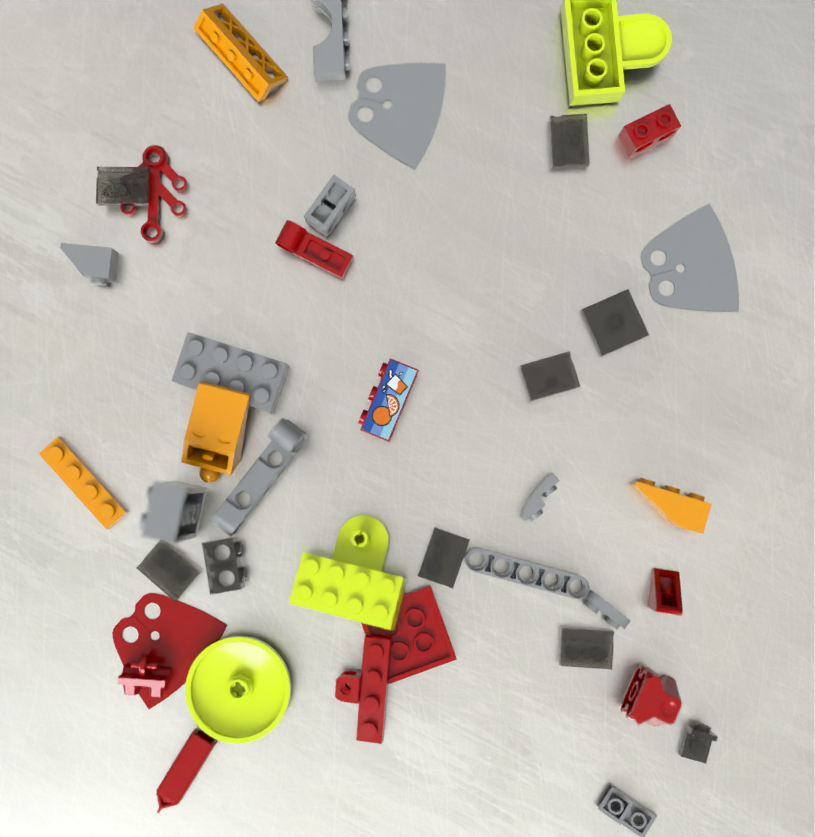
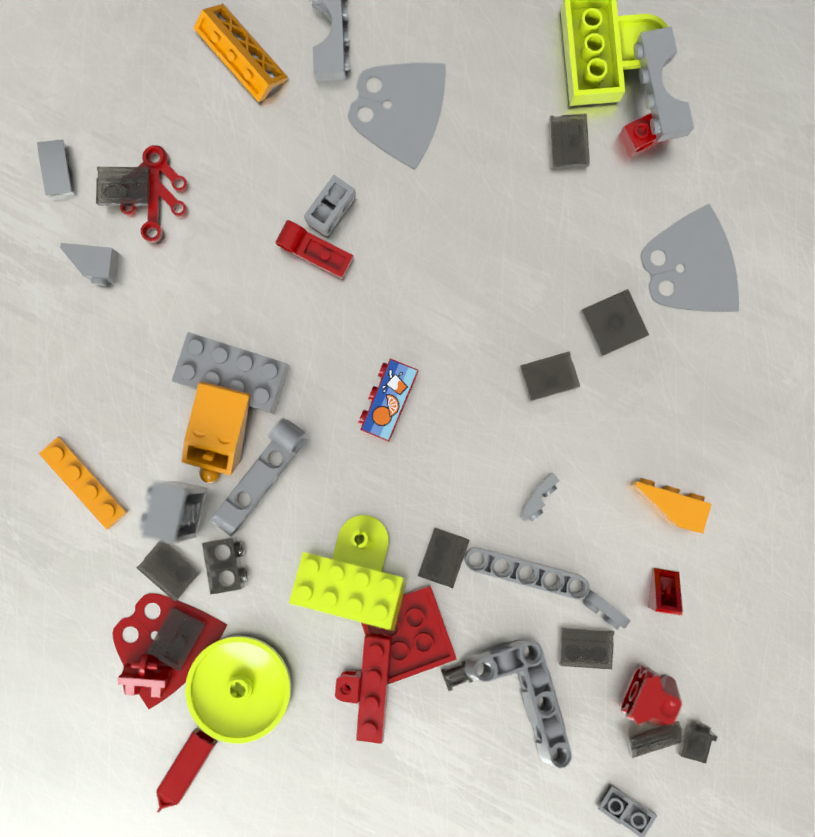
none -> light grey slope [37,139,72,195]
none -> clear smoke plate [147,606,206,671]
none -> clear smoke bush [441,660,473,692]
none -> light grey beam [465,640,572,768]
none -> clear smoke plate [628,721,683,758]
none -> light grey arch [634,26,694,142]

